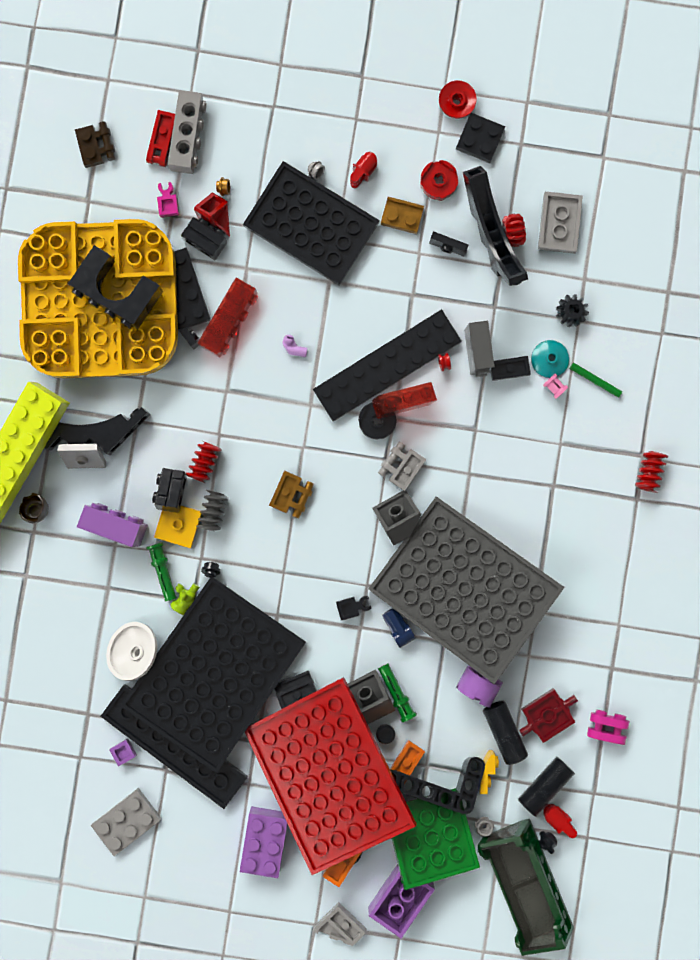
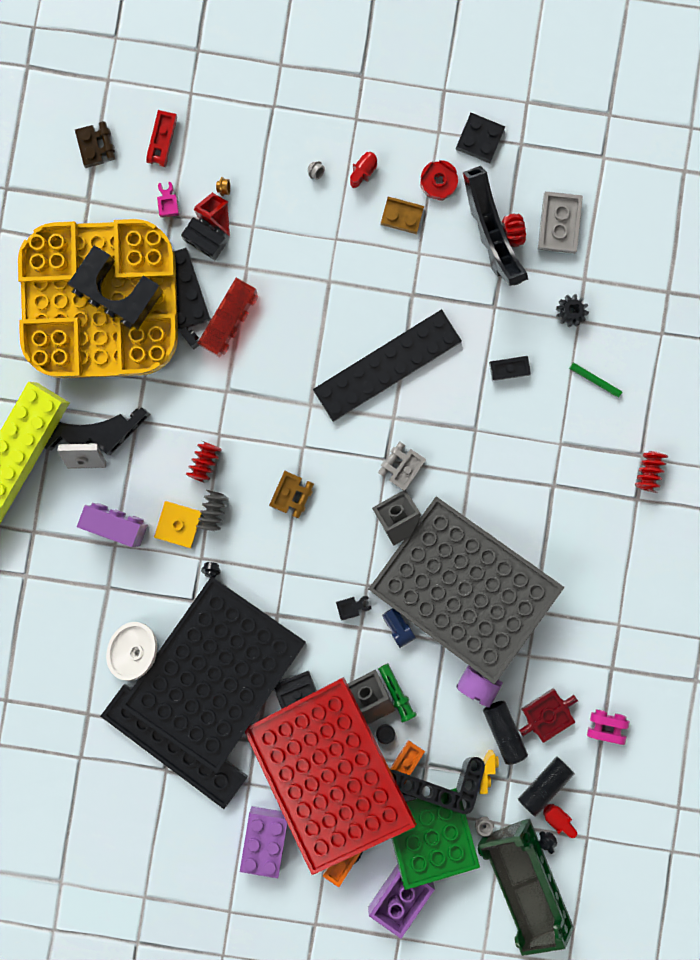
dark brown hair [19,493,49,524] -> none
light grey plate [90,788,161,856] -> none
medium lavender plate [109,738,137,767] -> none
green pin [146,542,177,602] -> none
black brick [152,468,187,513] -> none
light grey brick [168,90,206,174] -> none
lime piece [170,583,200,615] -> none
black plate [243,161,380,286] -> none
lavender arm [283,335,307,357] -> none
light grey wing [312,902,367,946] -> none
black plate [358,401,397,440] -> none
clear red brick [372,382,437,419] -> none
black plate [429,231,469,257] -> none
red bush [438,353,451,372] -> none
red dish [439,80,477,118] -> none
dark grey brick [464,320,495,377] -> none
teal dish [531,340,569,378] -> none
bright pink bush [543,373,568,399] -> none

